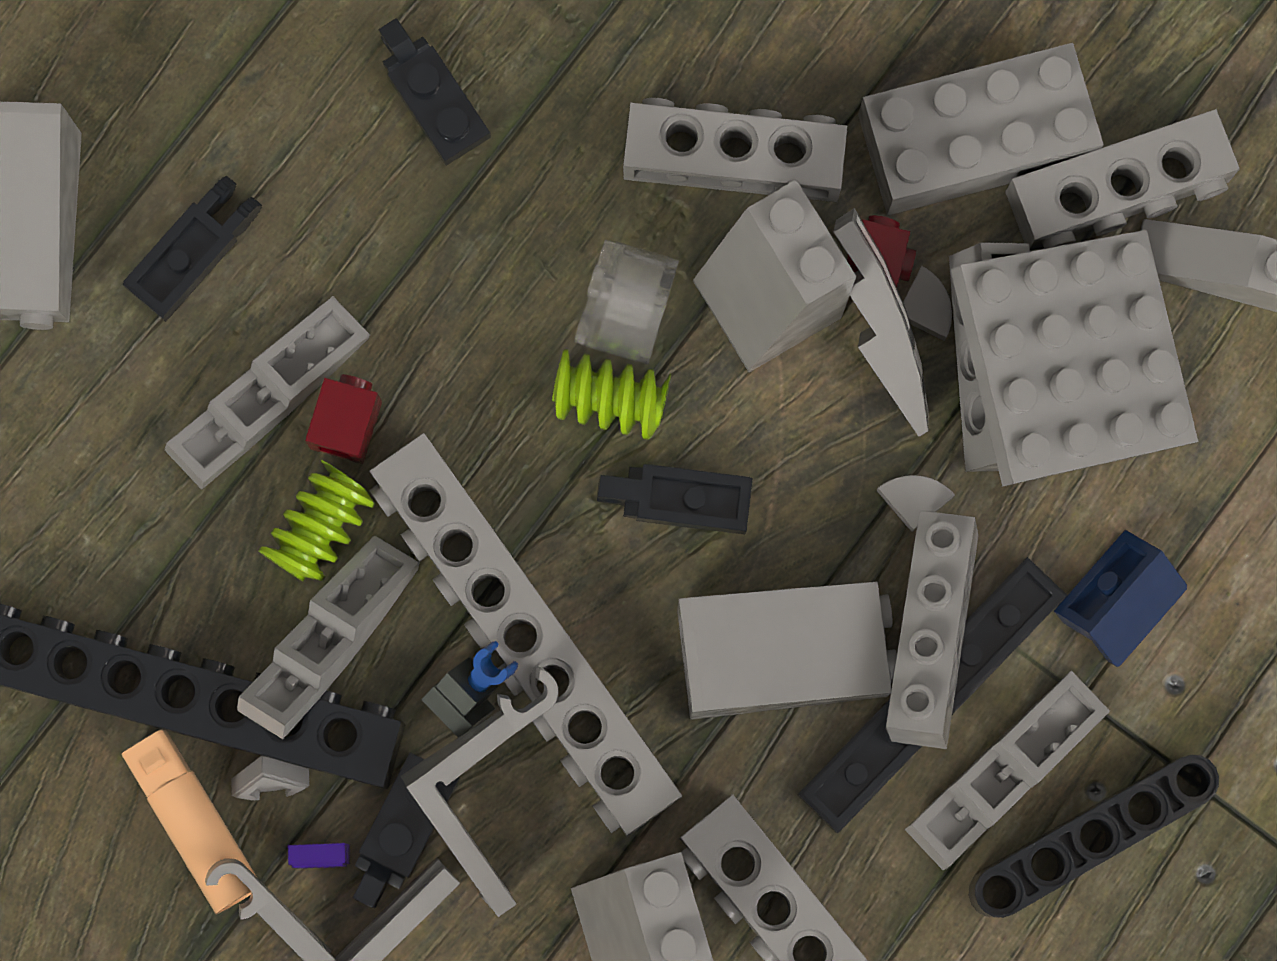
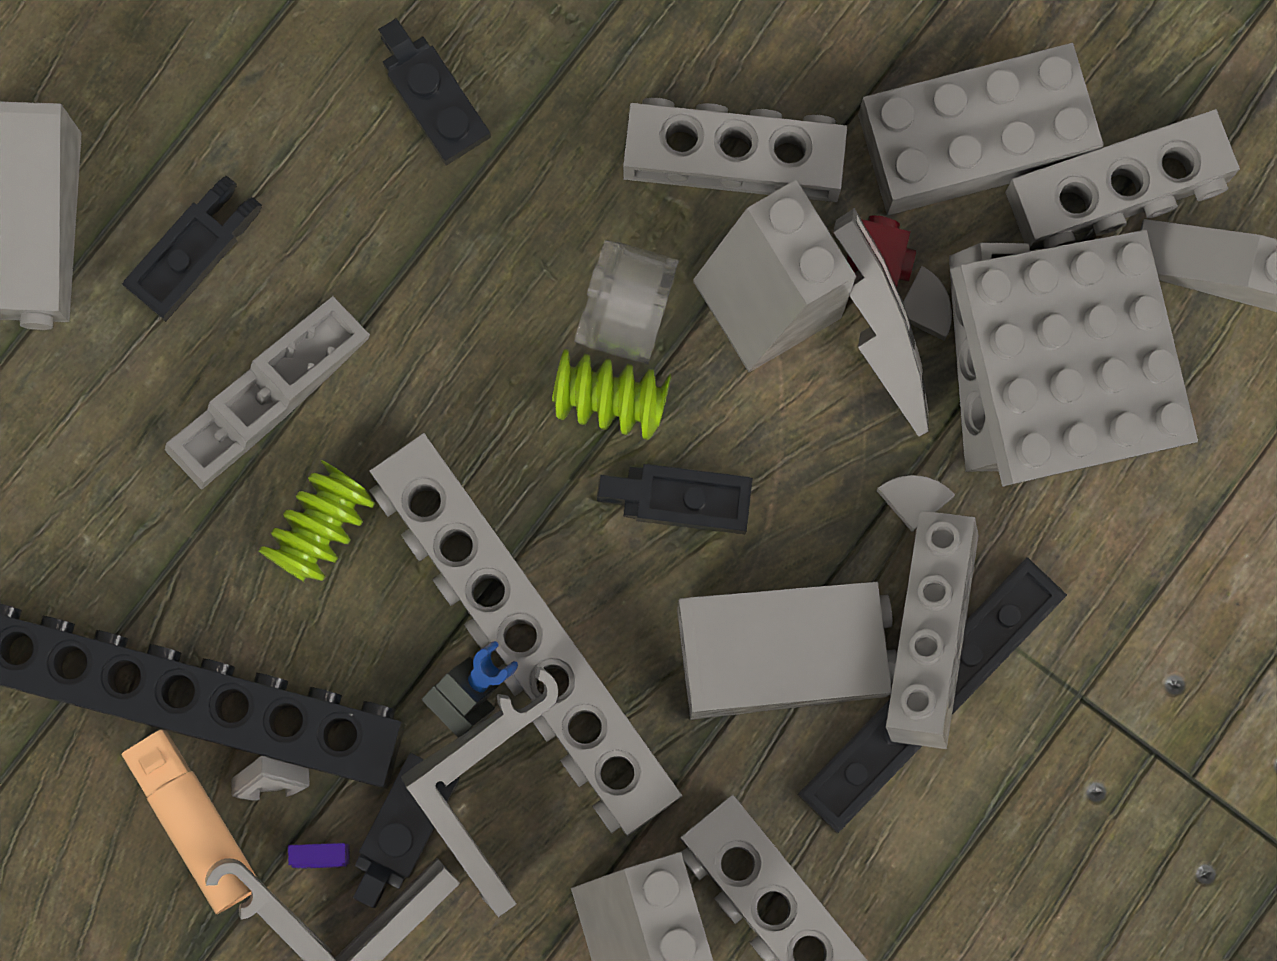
light grey slope [237,535,419,739] -> none
dark red brick [305,374,382,464] -> none
light grey slope [904,671,1110,870] -> none
black beam [968,755,1219,918] -> none
dark blue panel [1054,530,1187,667] -> none

